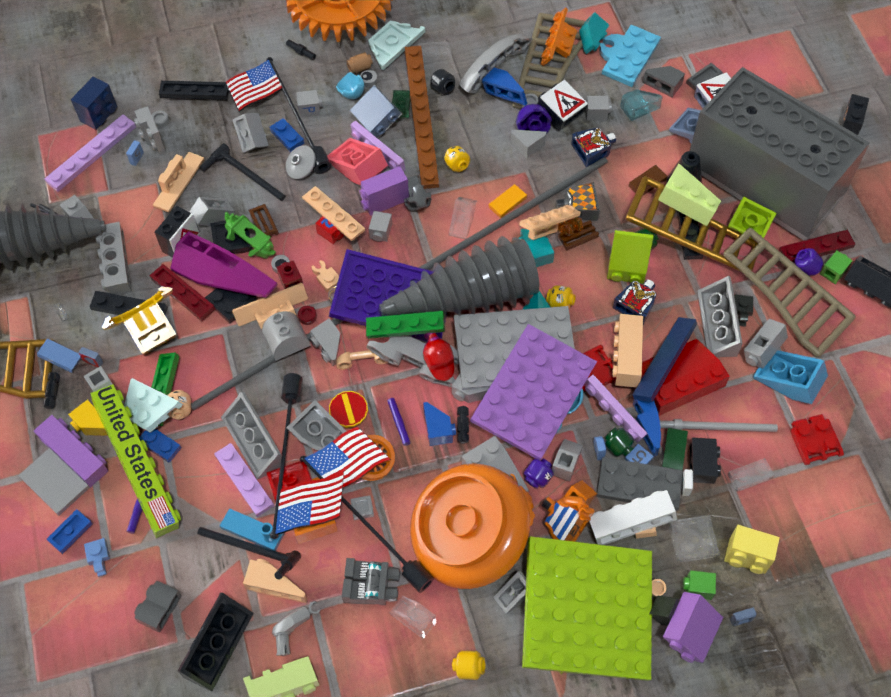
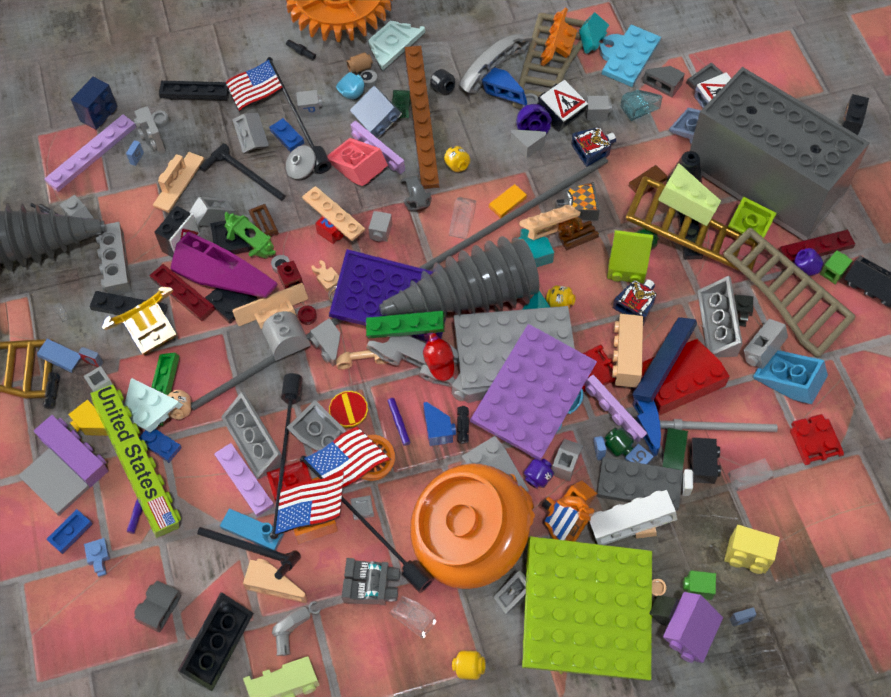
medium lavender brick [359,166,409,216] -> none
clear plate [668,515,720,563] -> none

